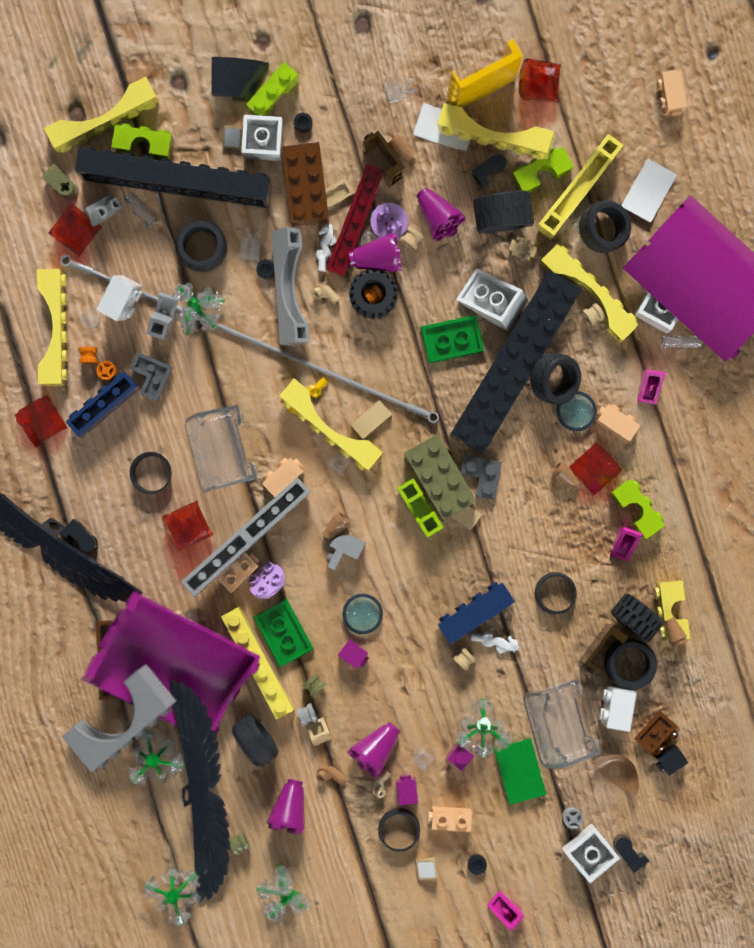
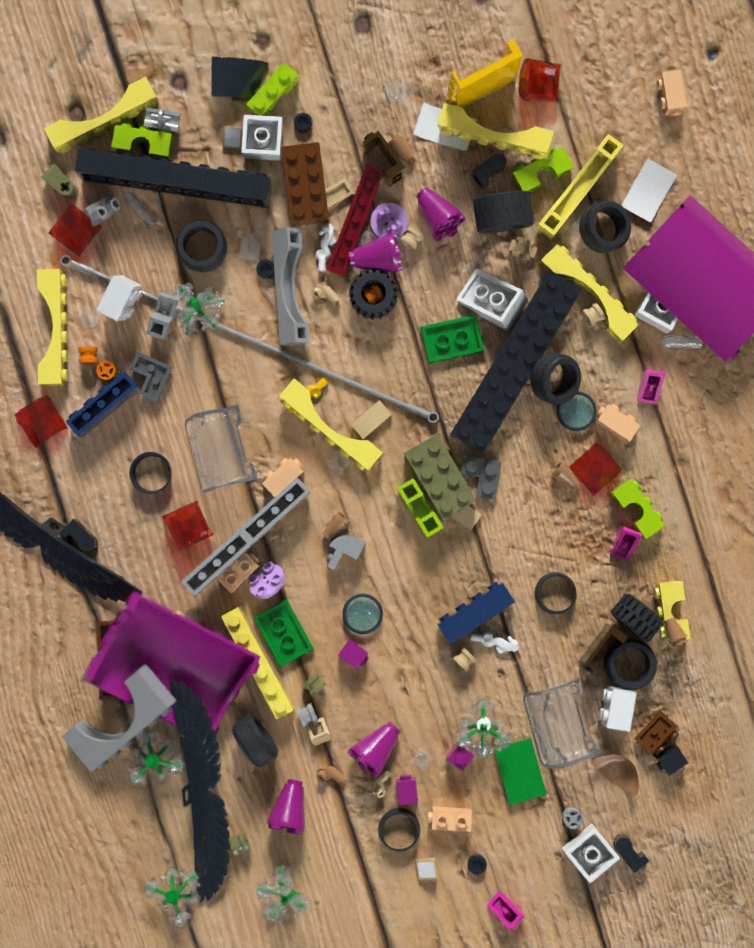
none -> light grey hips [143,108,181,133]

